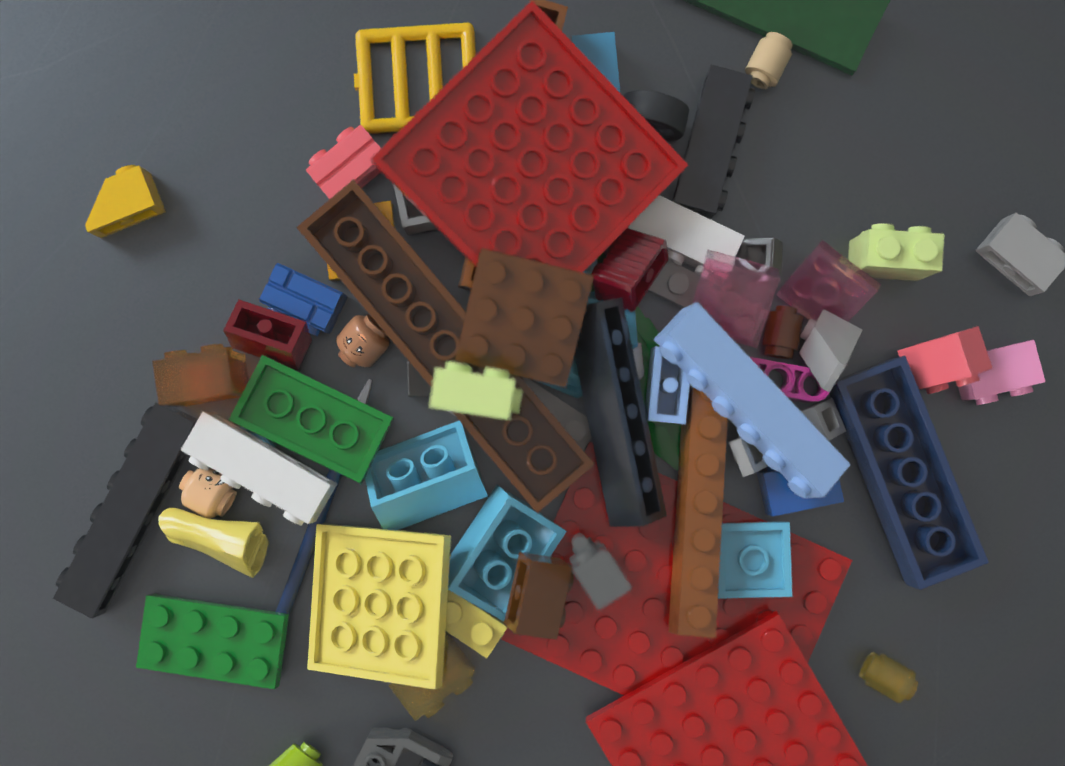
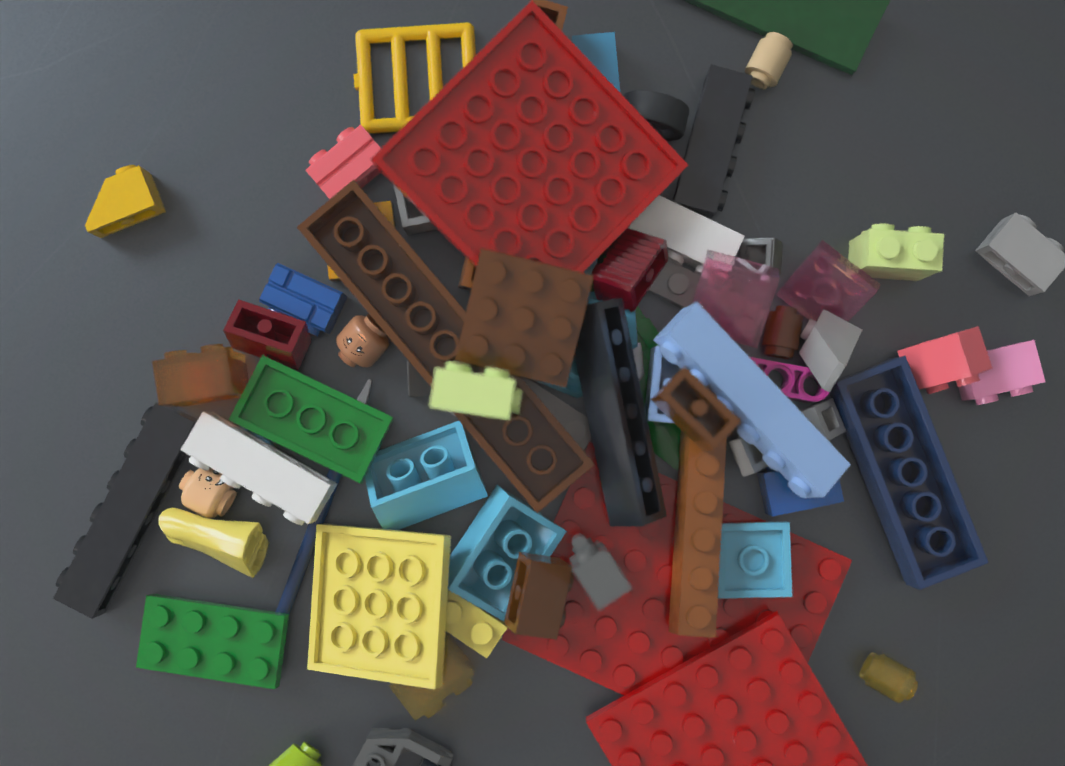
none -> reddish brown brick [650,367,741,452]

